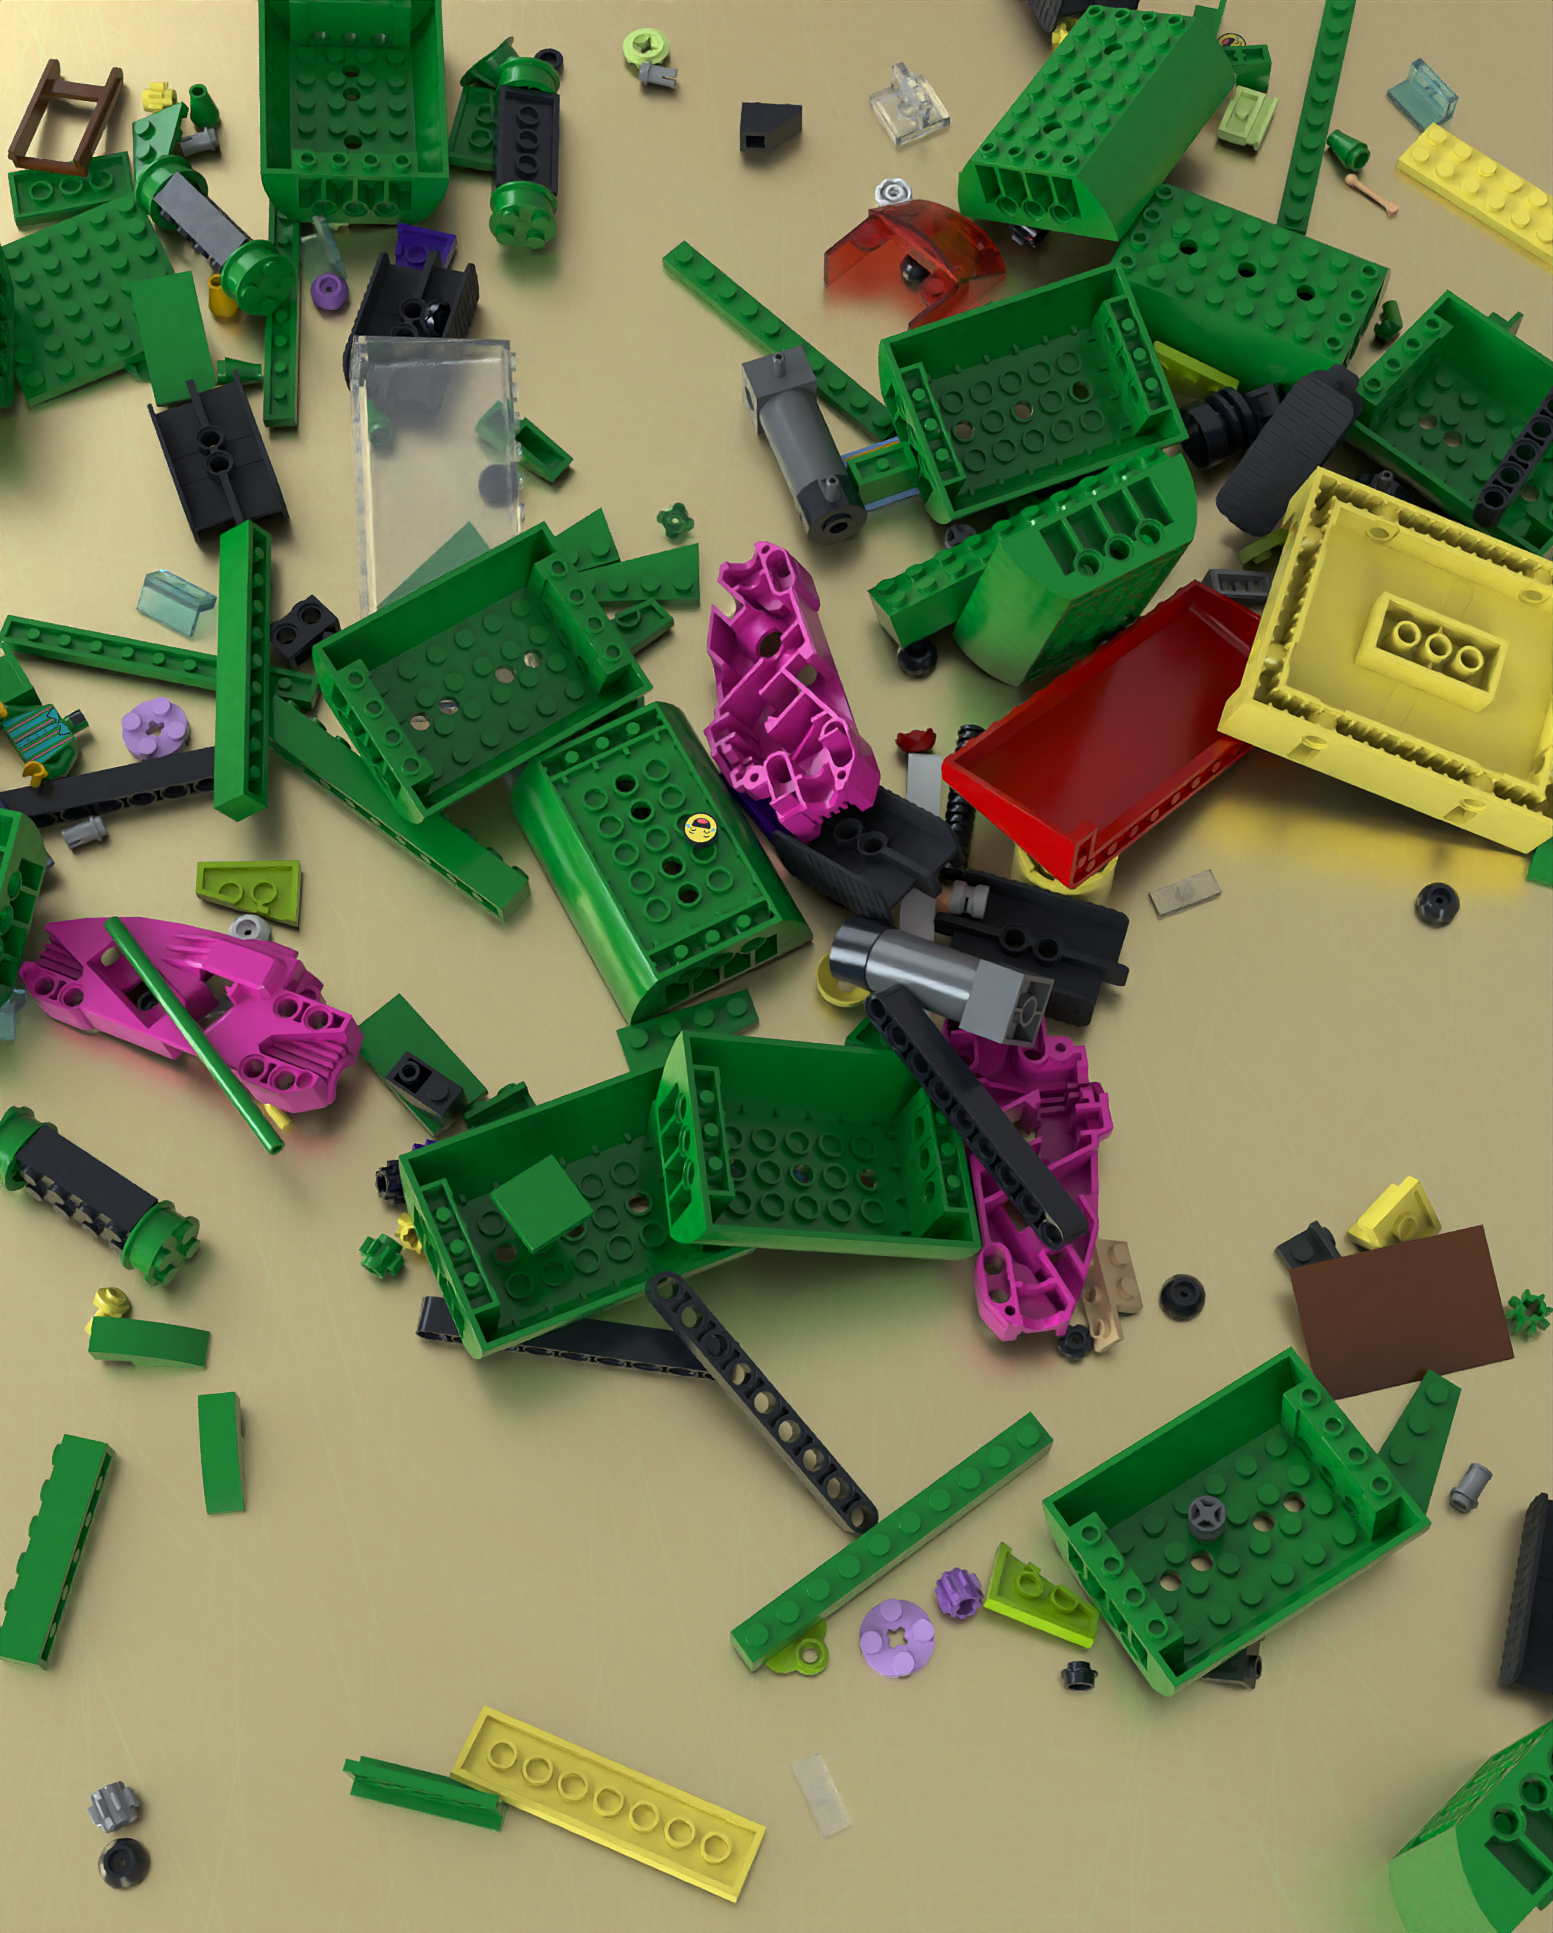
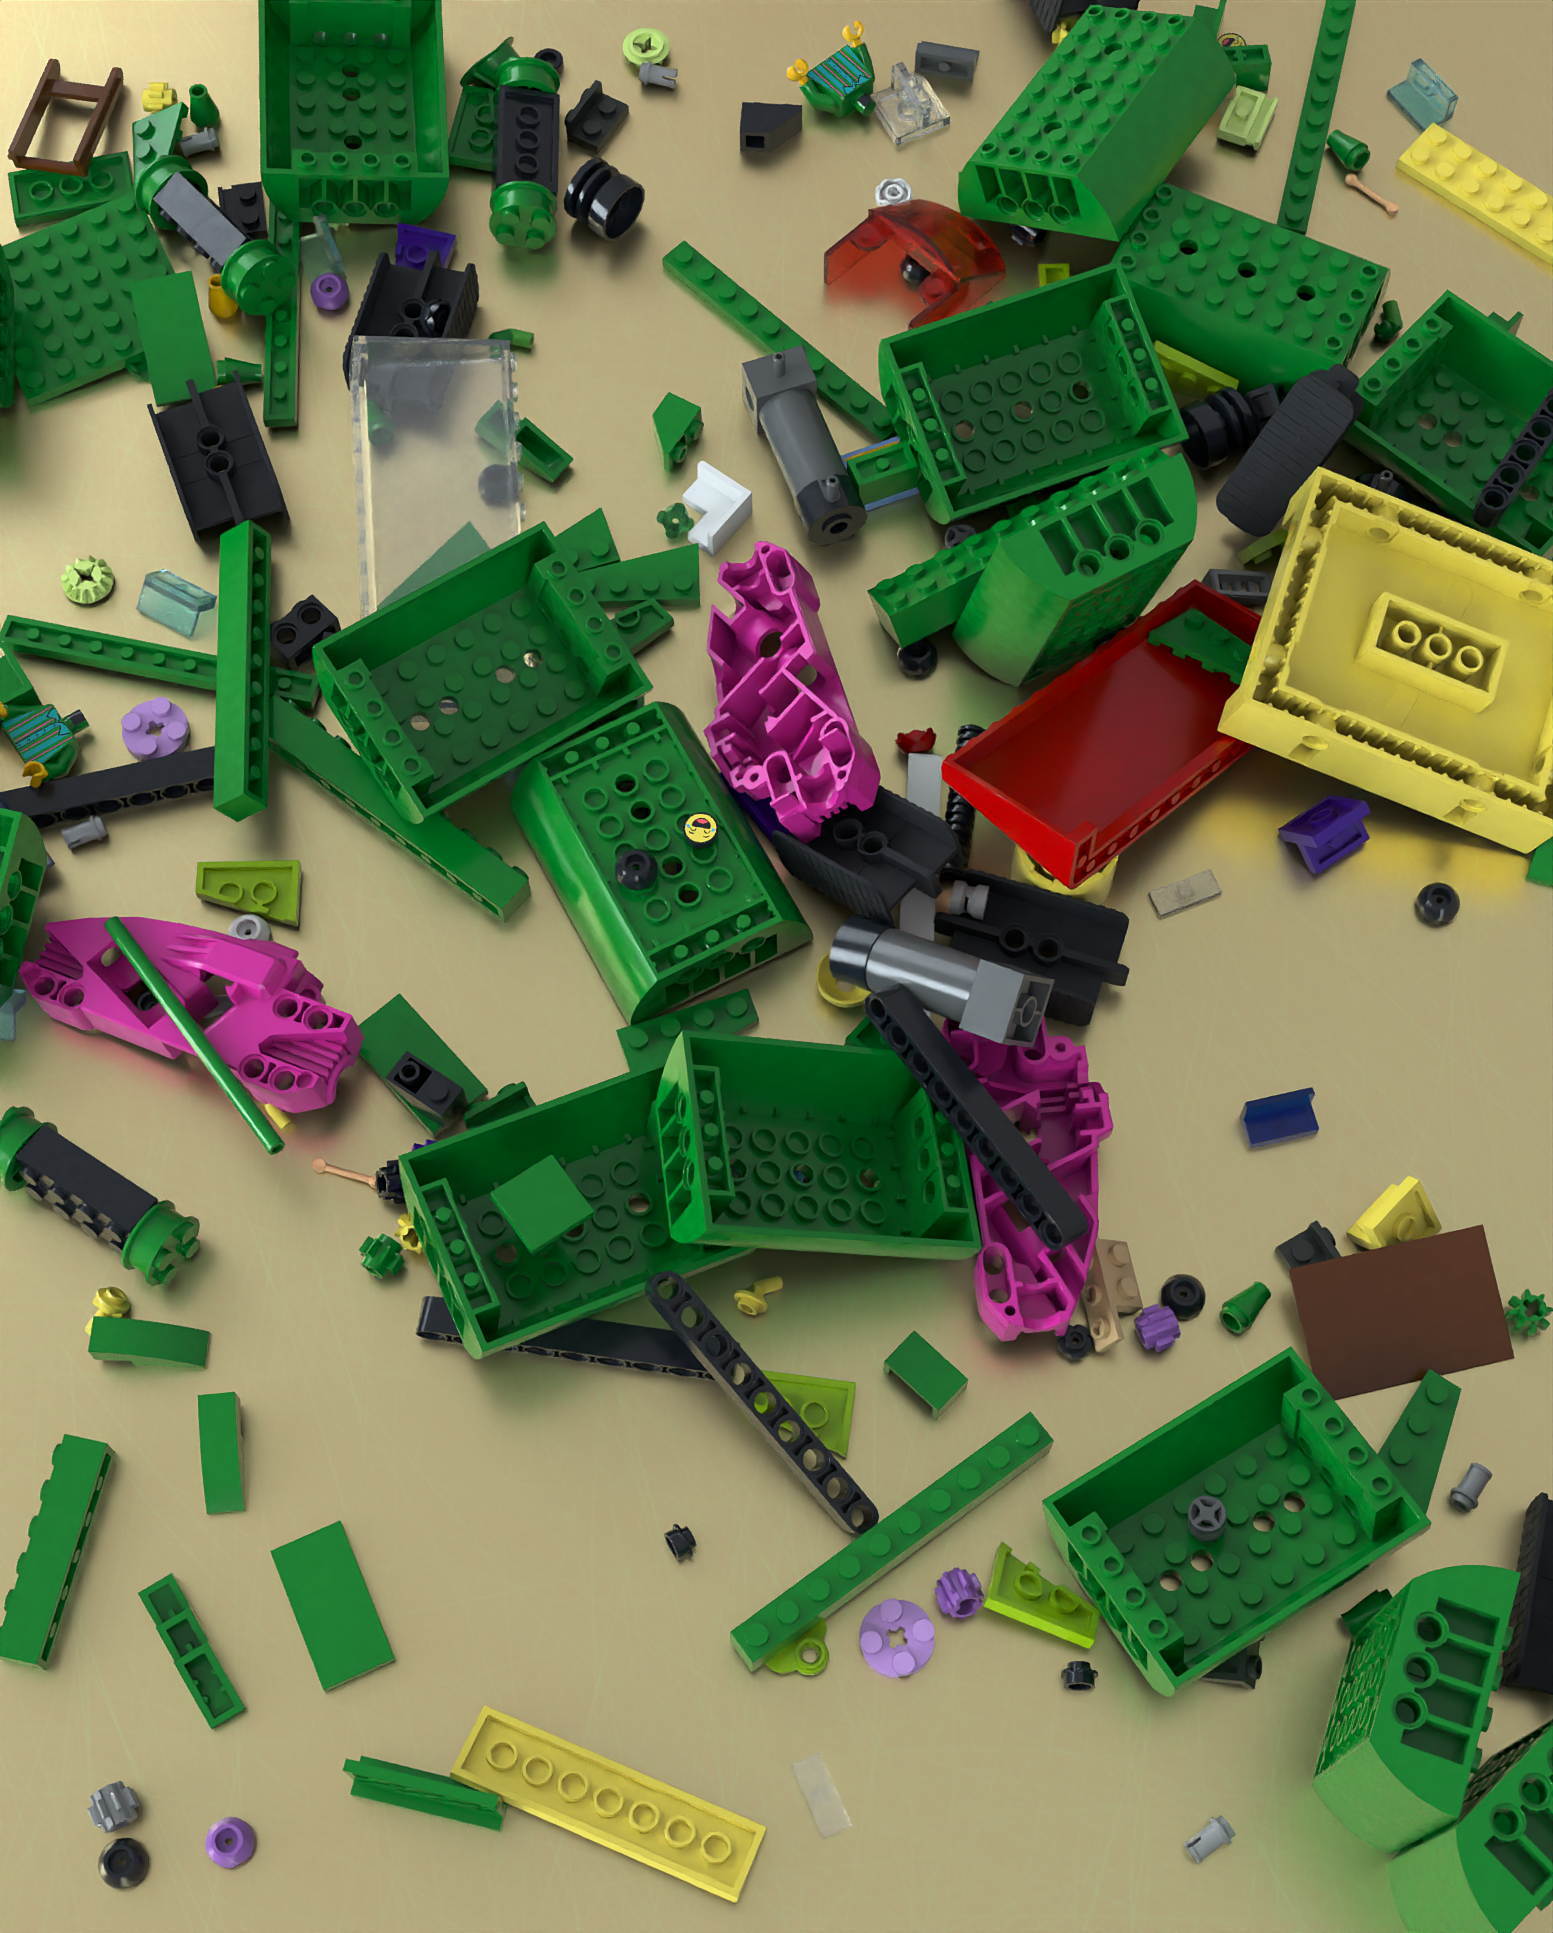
none -> yellowish green gear [61,555,114,604]
none -> green slope [138,1572,245,1729]
none -> medium lavender plate [205,1817,254,1868]
none -> black plate [218,181,268,240]
none -> green tile [270,1520,396,1692]
none -> light nougat hinge [312,1158,377,1188]
none -> bright green arm [488,328,534,354]
none -> pearl dark grey bracket [564,80,629,154]
none -> black wheel [564,157,645,242]
none -> black plate [615,849,658,891]
none -> green slope [652,392,704,472]
none -> black plate [664,1524,696,1560]
none -> white panel [682,460,752,557]
none -> light yellow plate [734,1275,783,1315]
none -> lime wing [754,1370,856,1458]
none -> green torso [787,21,876,118]
none -> green panel [883,1330,968,1419]
none -> dark grey panel [914,41,980,82]
none -> lime tile [1038,263,1071,287]
none -> medium lavender gear [1134,1303,1181,1352]
none -> green wing [1147,607,1252,685]
none -> light grey pin [1183,1815,1236,1864]
none -> green cone [1219,1281,1271,1333]
none -> clear blue panel [1239,1087,1319,1149]
none -> dark purple bracket [1278,794,1371,874]
none -> green slope [1311,1565,1521,1854]
none -> green cone [1341,1588,1393,1636]

